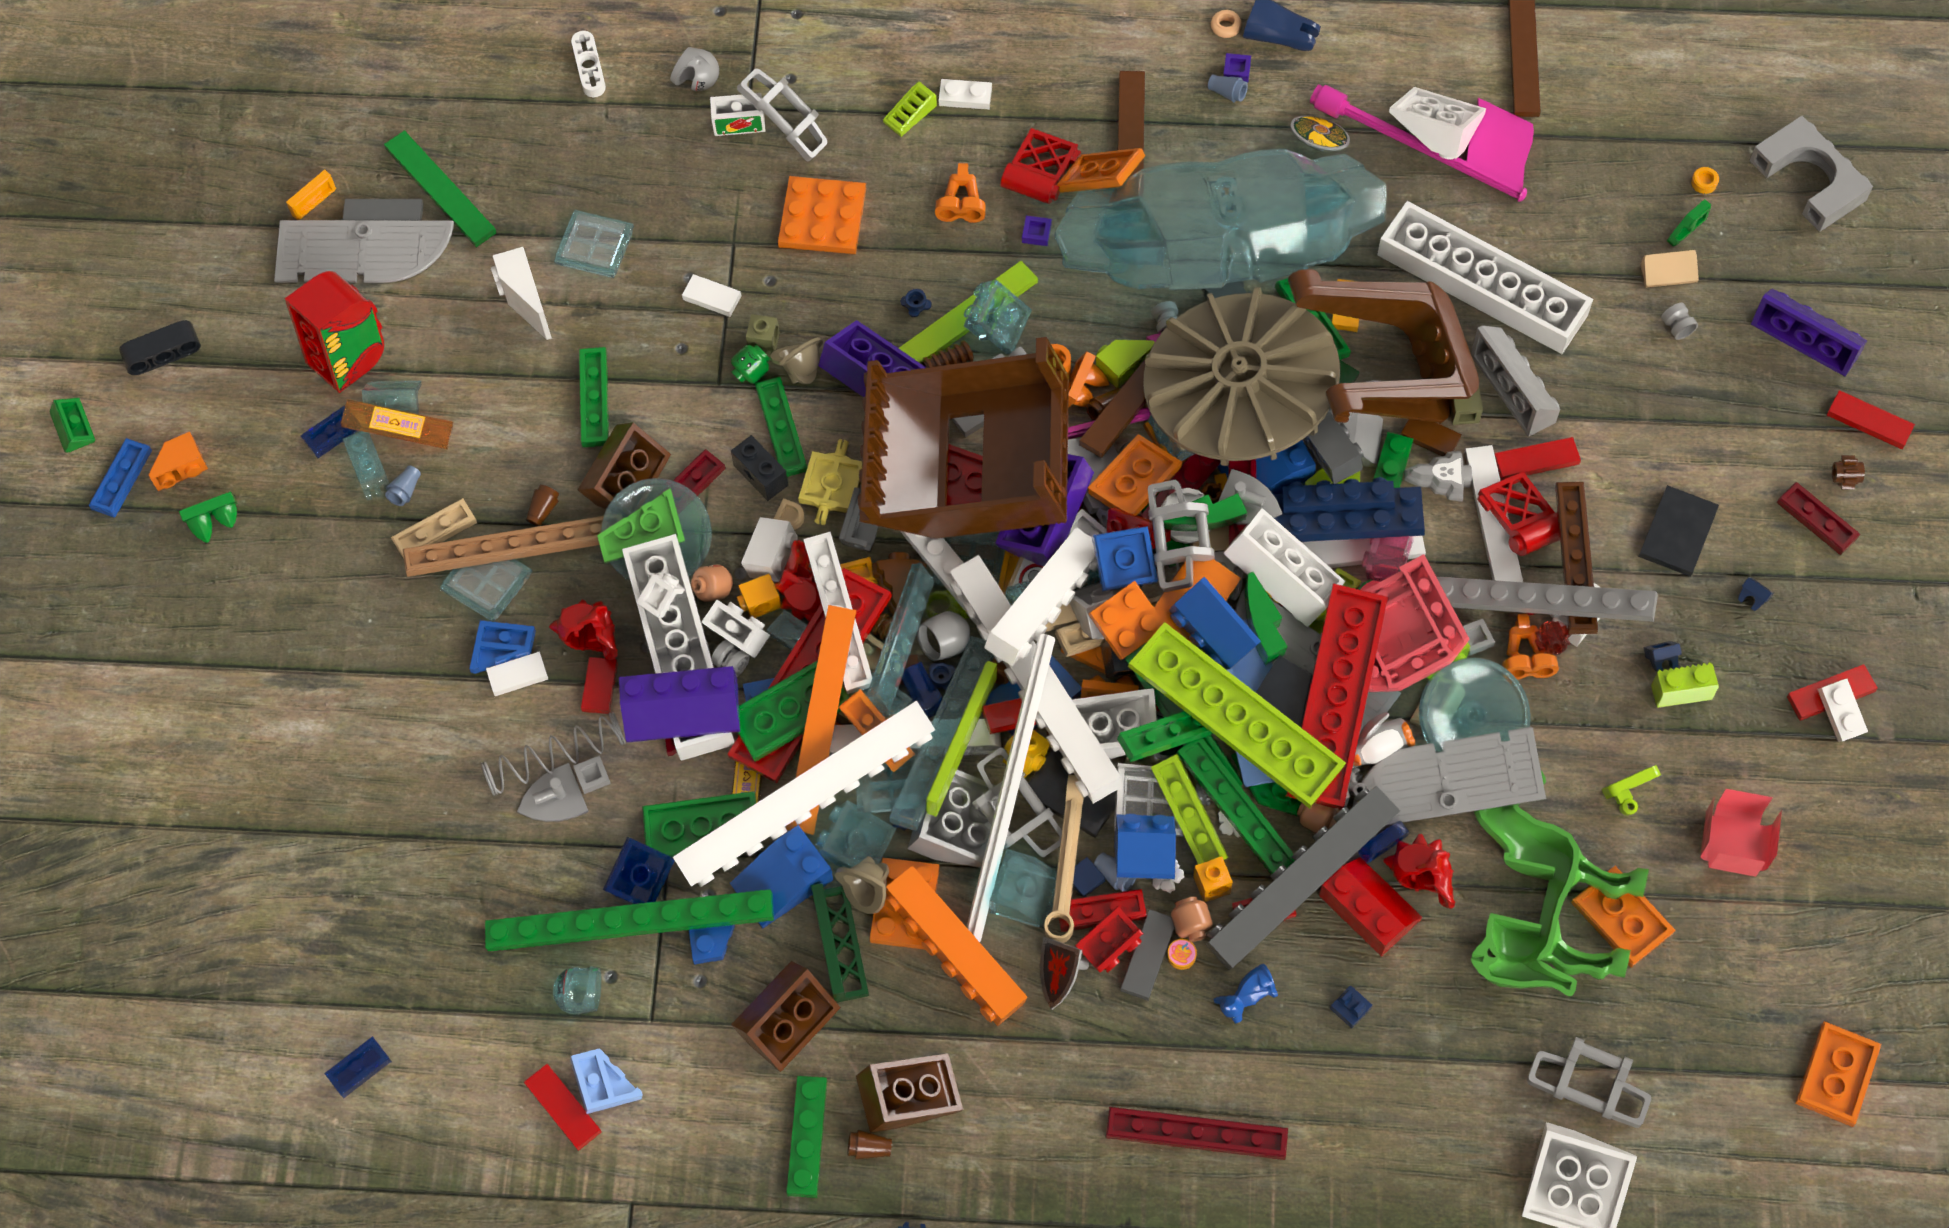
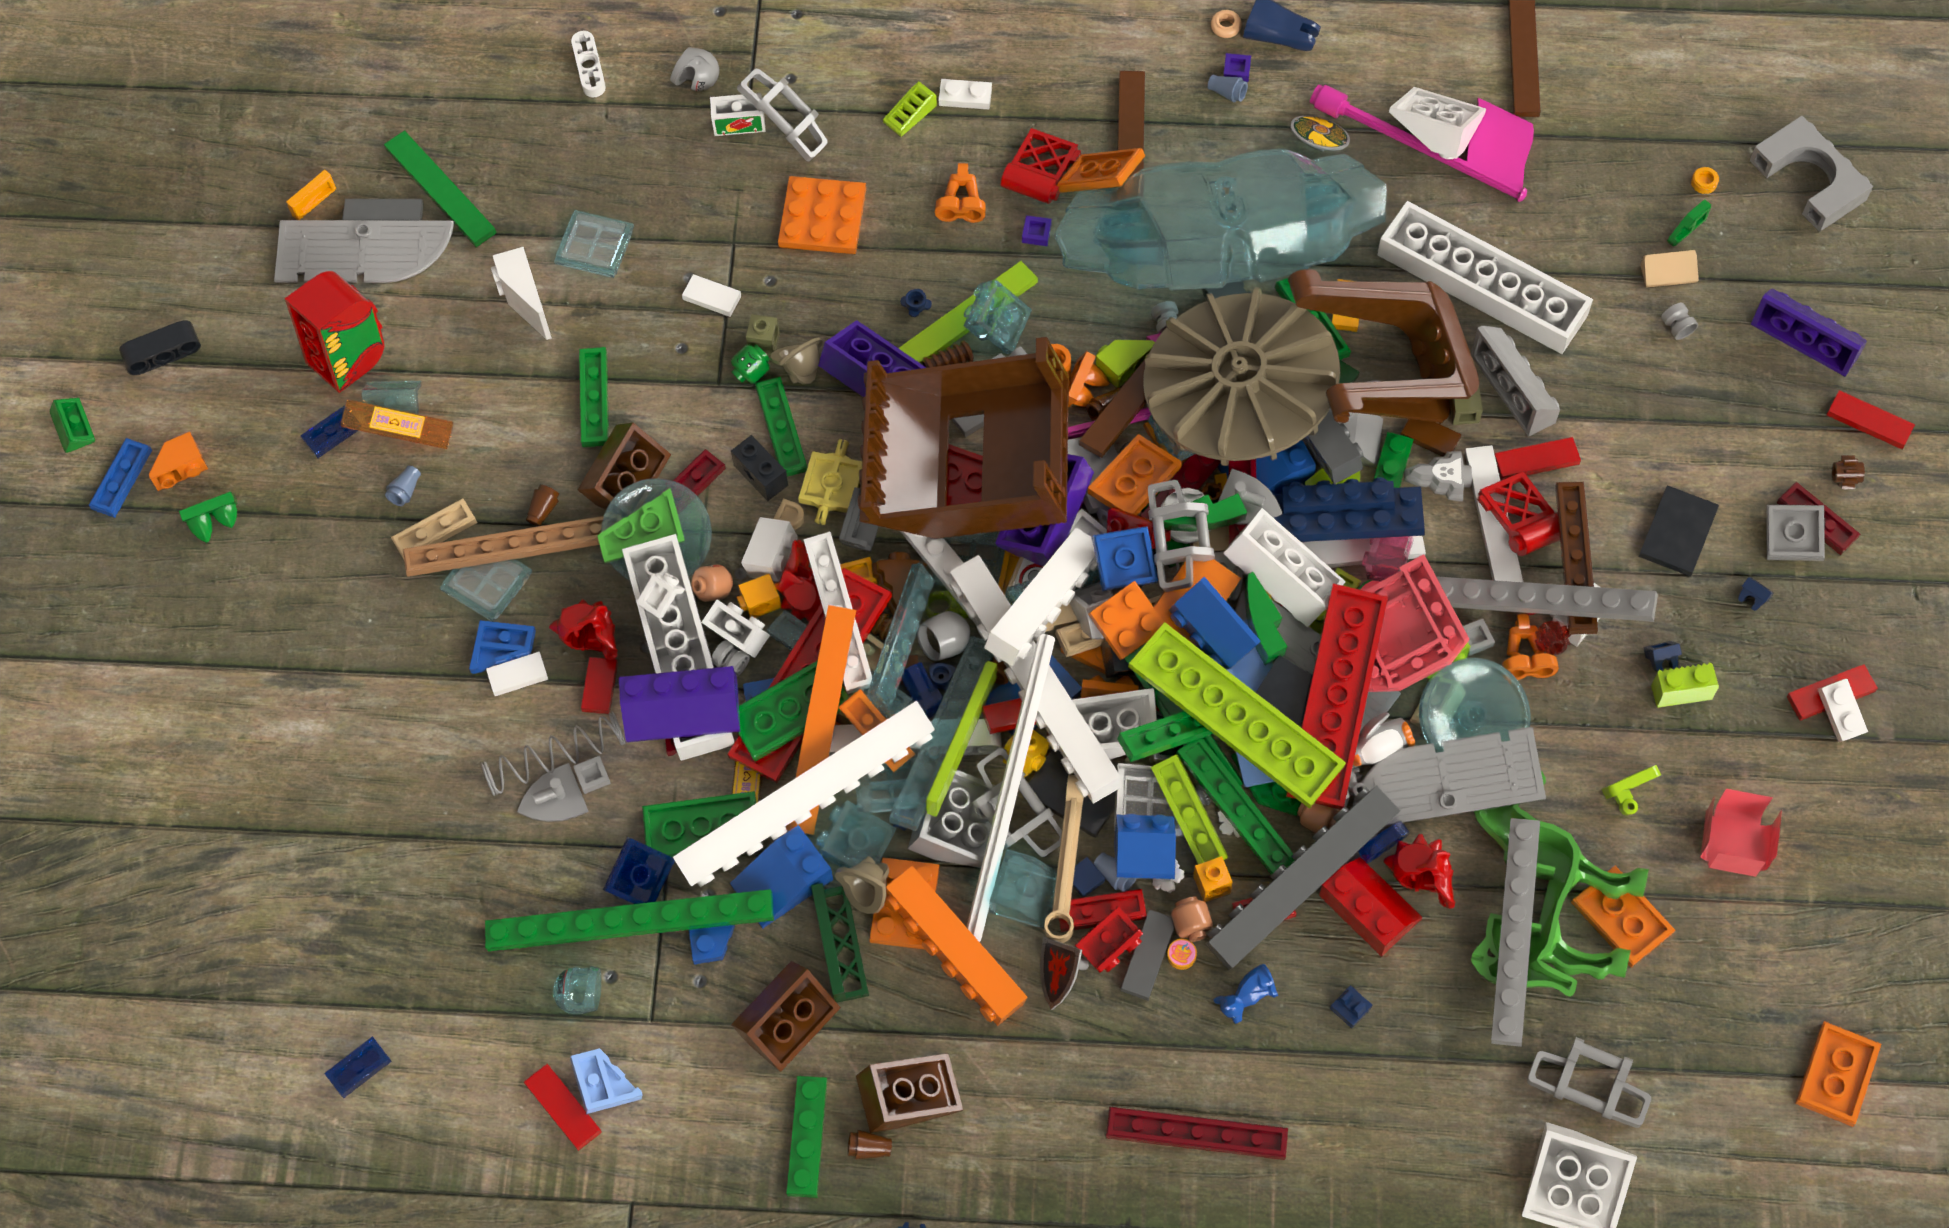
clear light blue hinge [343,429,390,501] -> none
none -> light grey plate [1491,818,1540,1047]
none -> light grey tile [1766,505,1825,561]

